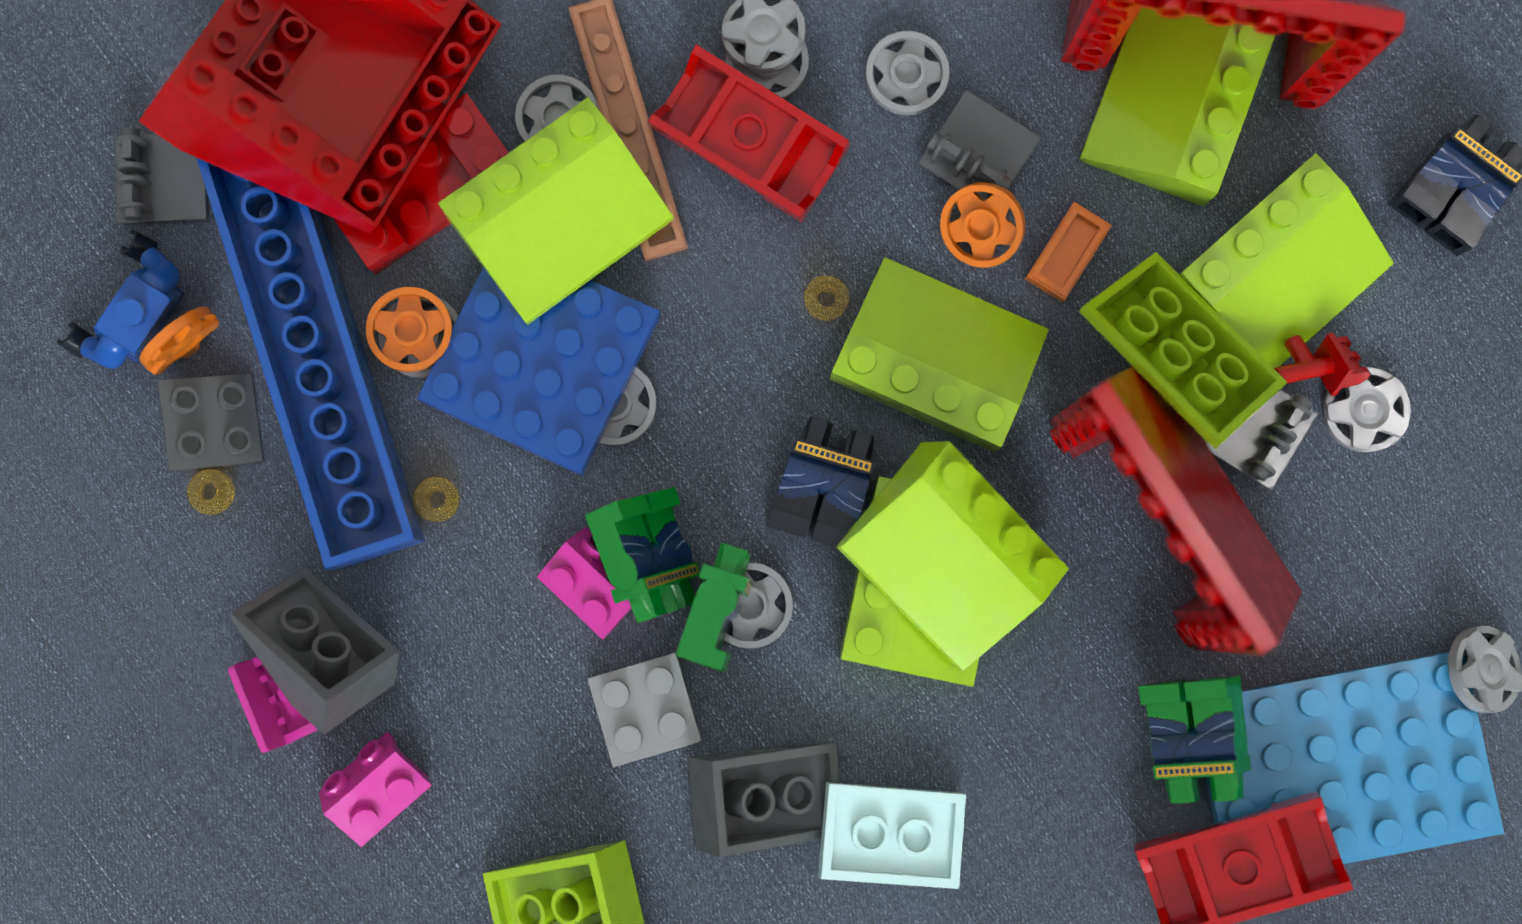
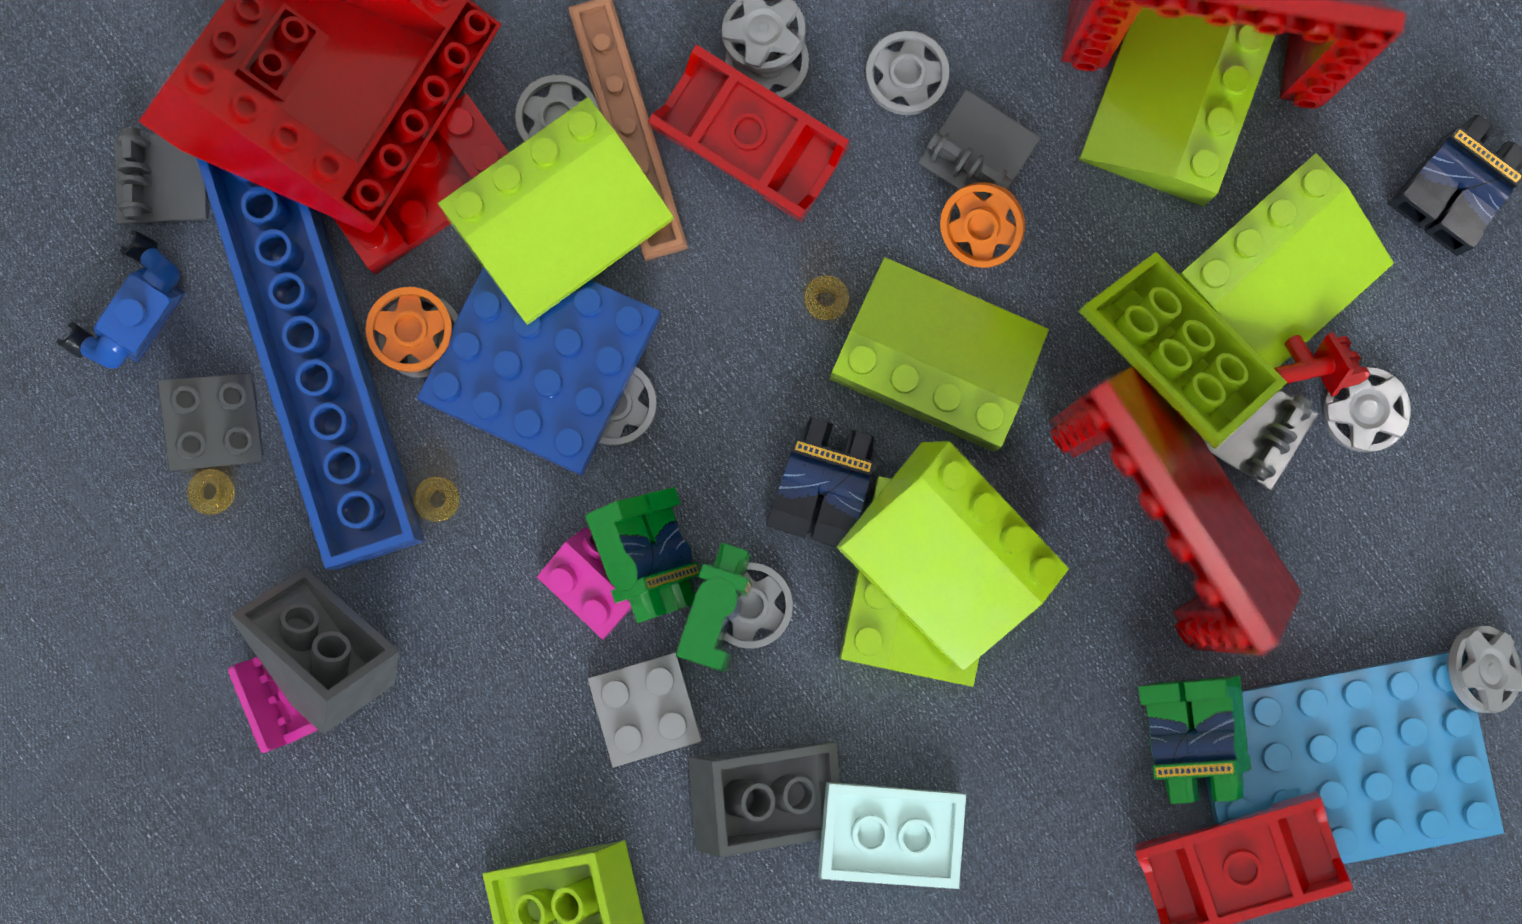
orange wheel [139,306,219,375] -> none
dark pink bracket [319,732,432,847] -> none
orange tile [1025,202,1112,303] -> none

